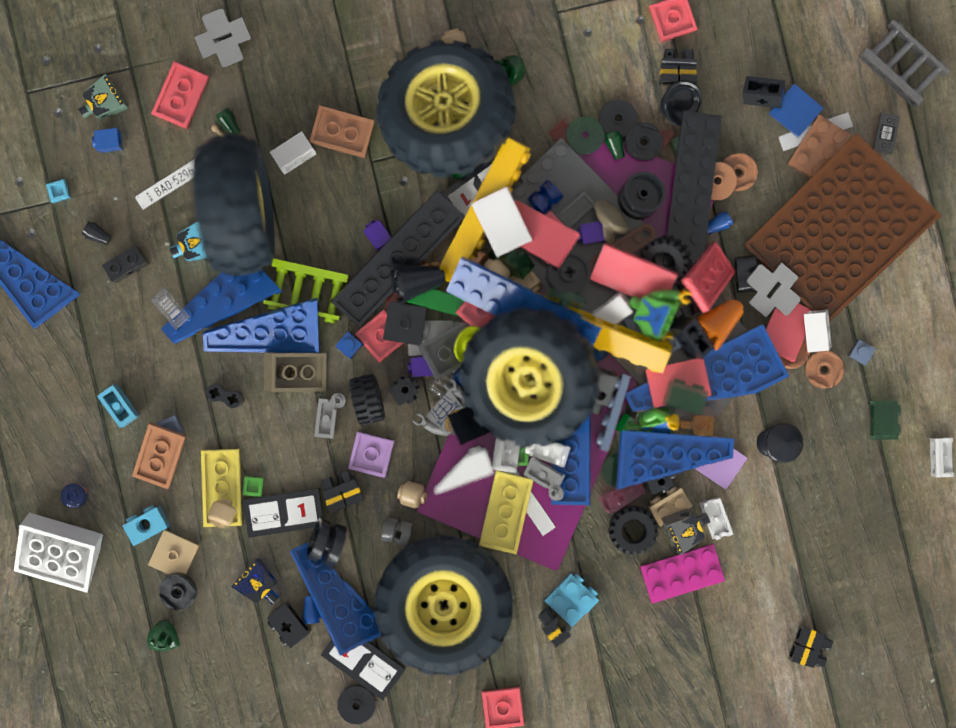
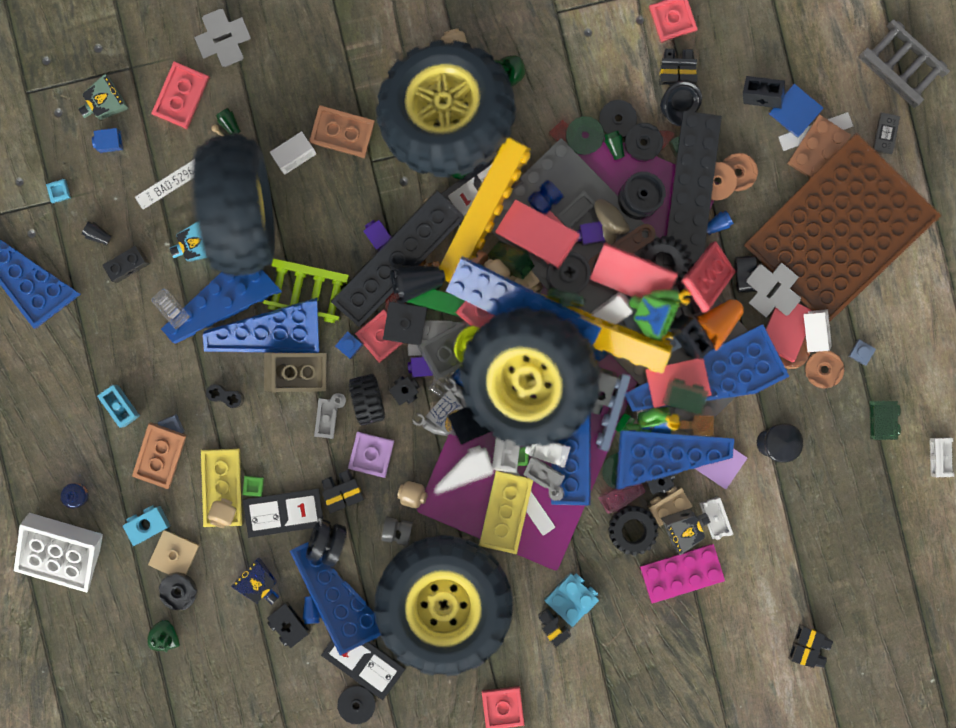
white tile [472,187,532,257] -> none

